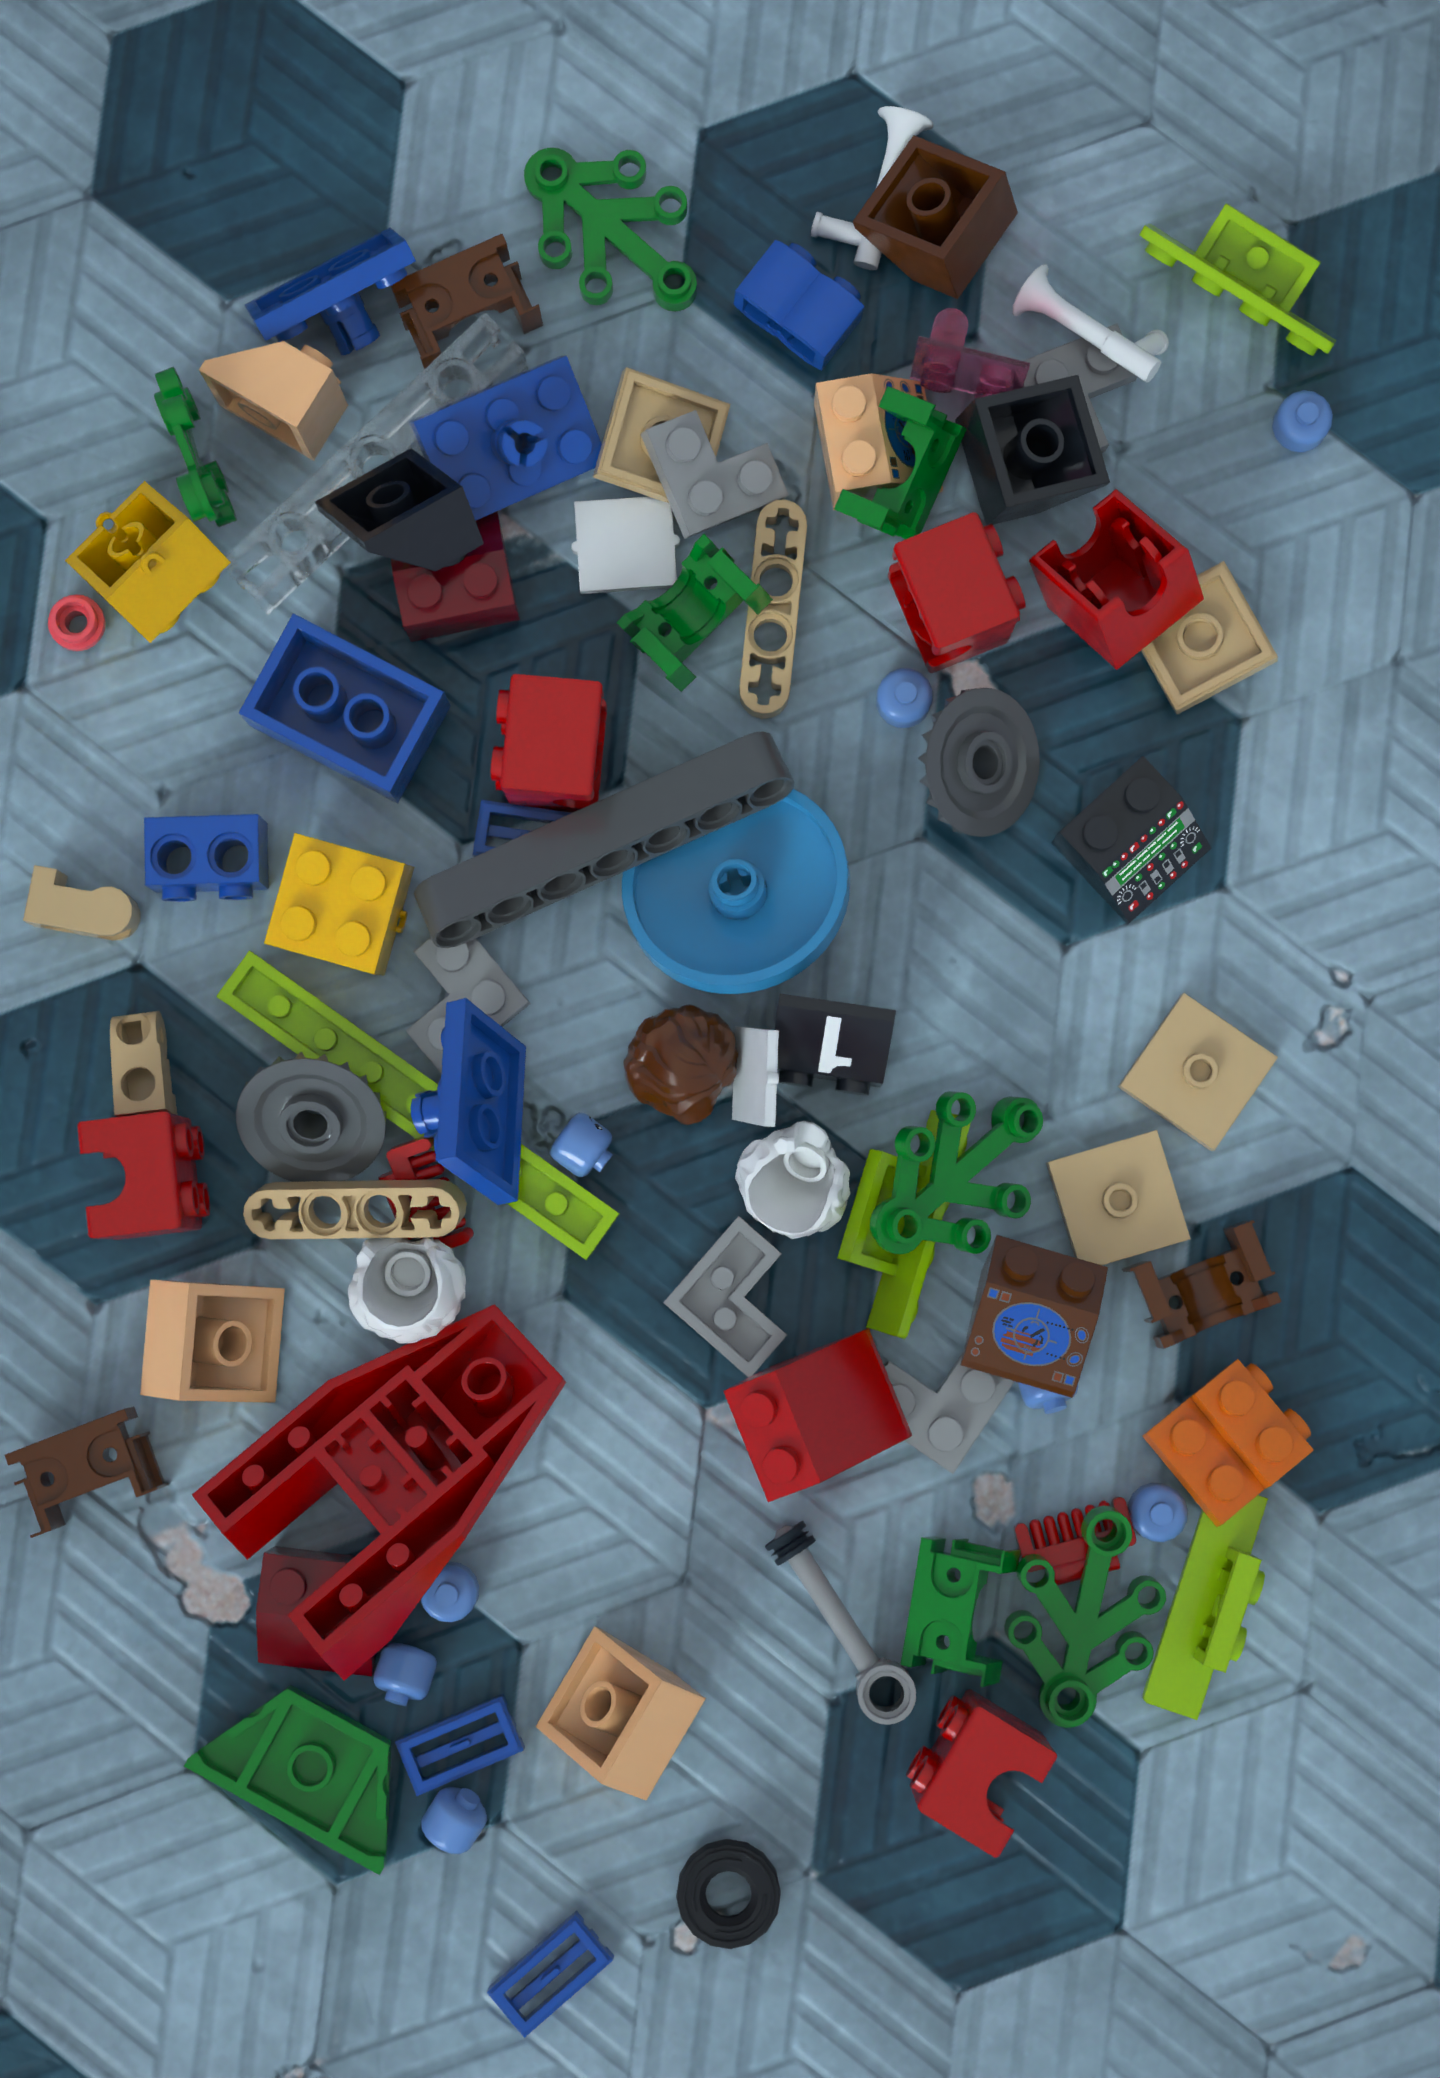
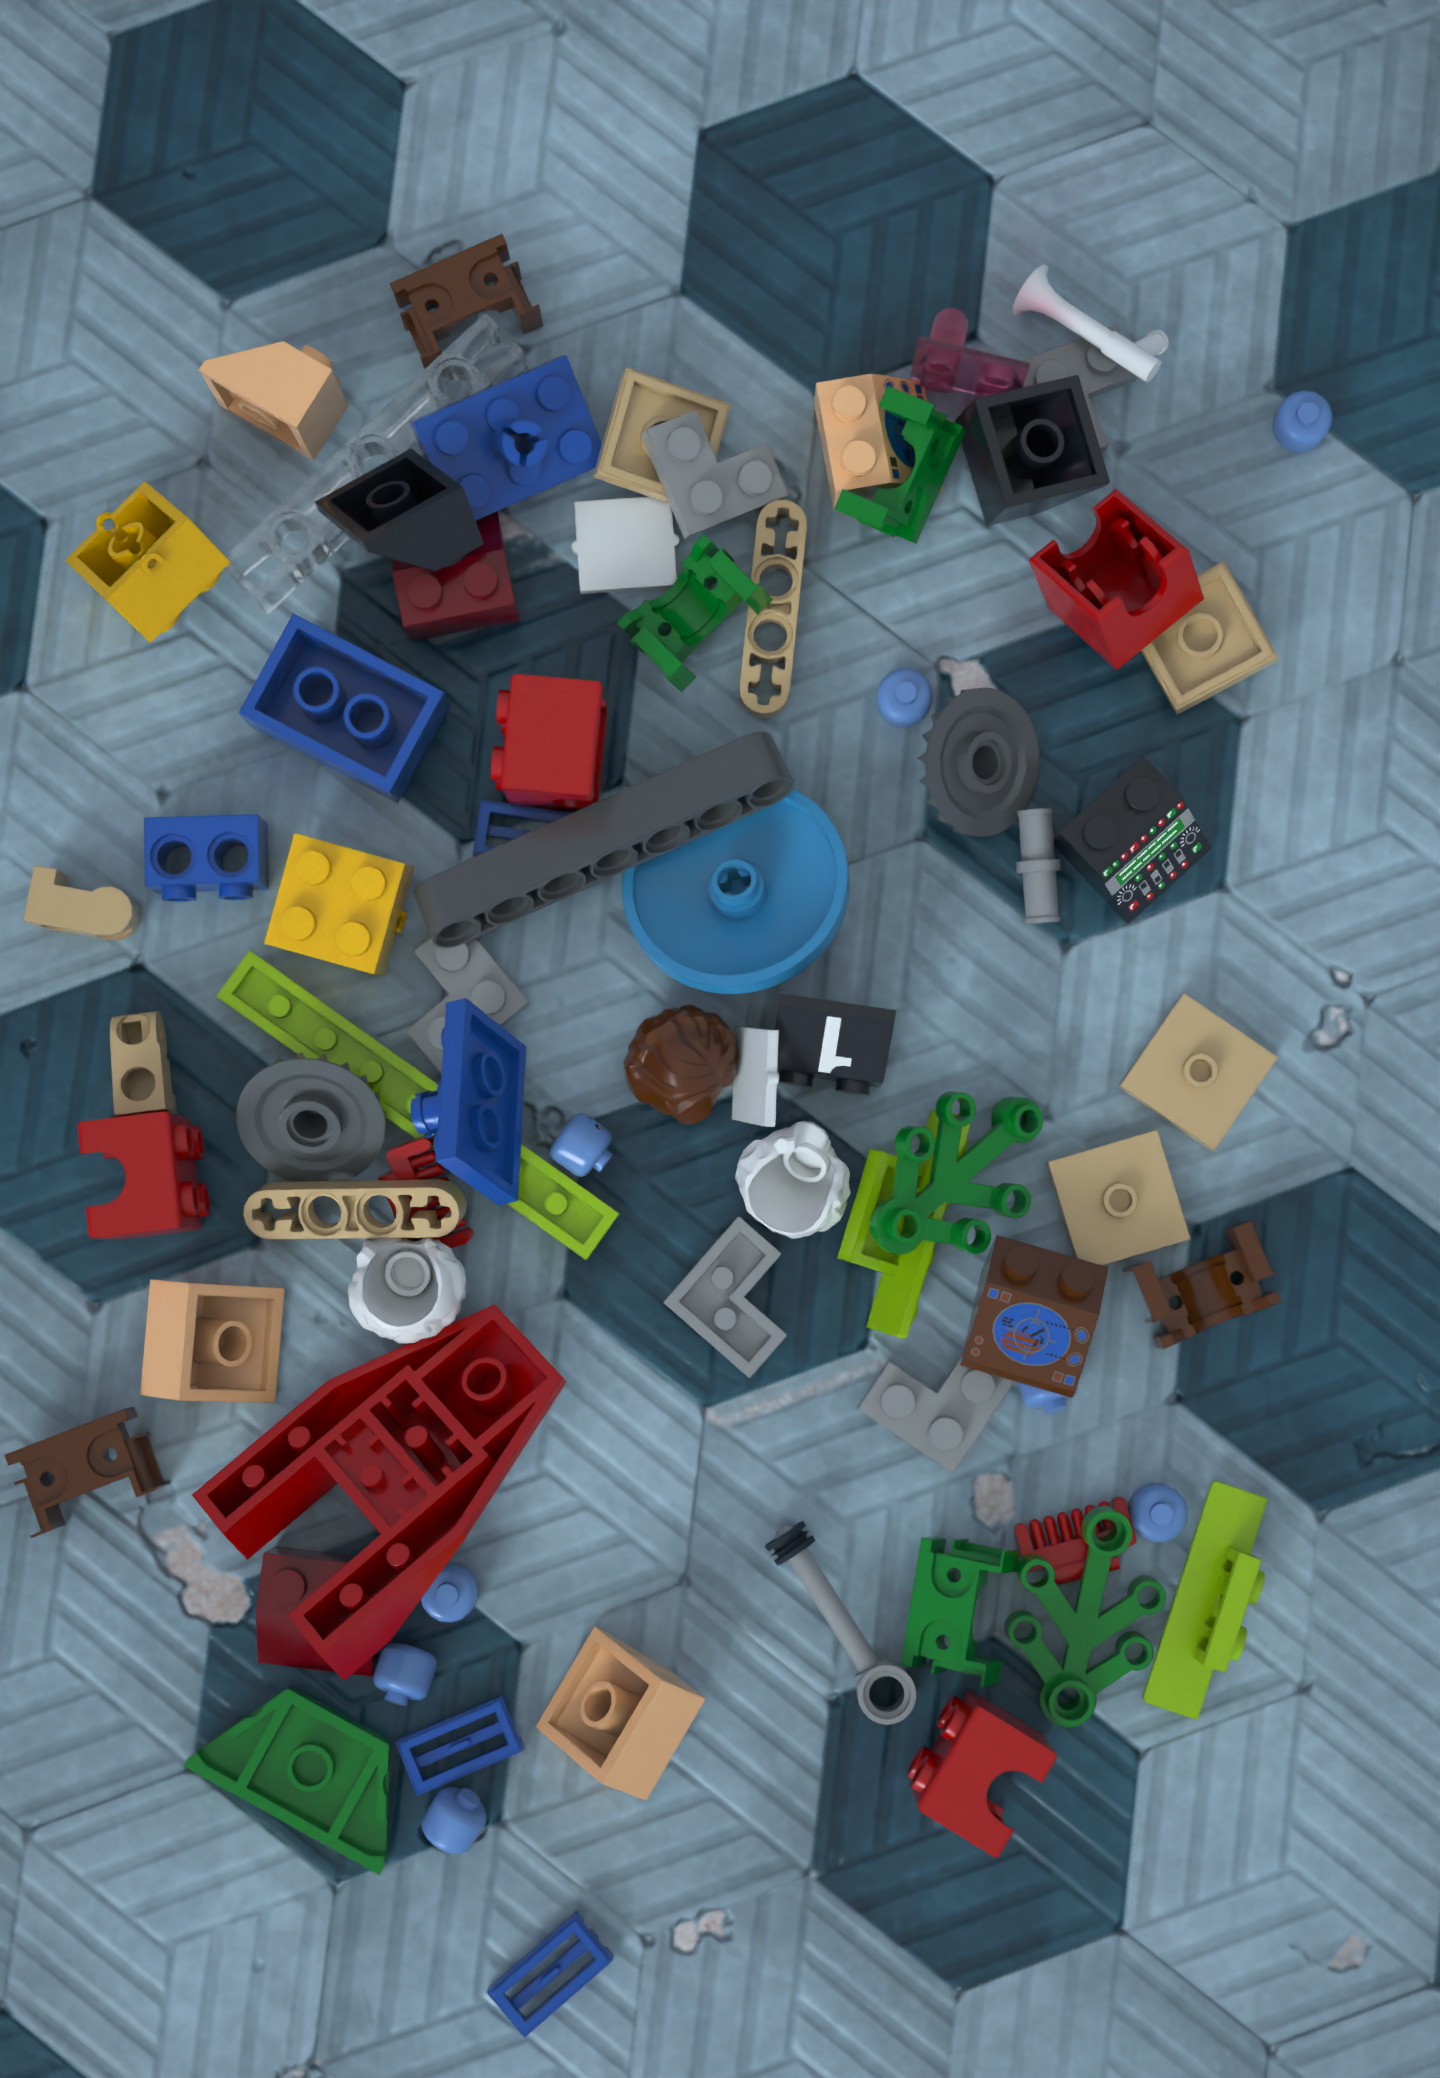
coral plate [48,594,106,651] -> none
green plant [154,367,237,528] -> none
blue plate [244,228,416,355] -> none
green plant [524,148,697,312] -> none
black tyre [676,1839,781,1949] -> none
red slope [723,1328,913,1502] -> none
blue brick [734,240,865,371] -> none
white piece [811,106,934,270] -> none
reddish brown slope [853,135,1018,299] -> none
red piece [888,512,1026,673] -> none
lime bracket [1139,203,1337,356] -> none
orange plate [1142,1359,1314,1527] -> none
none -> light grey pin [1016,808,1062,924]

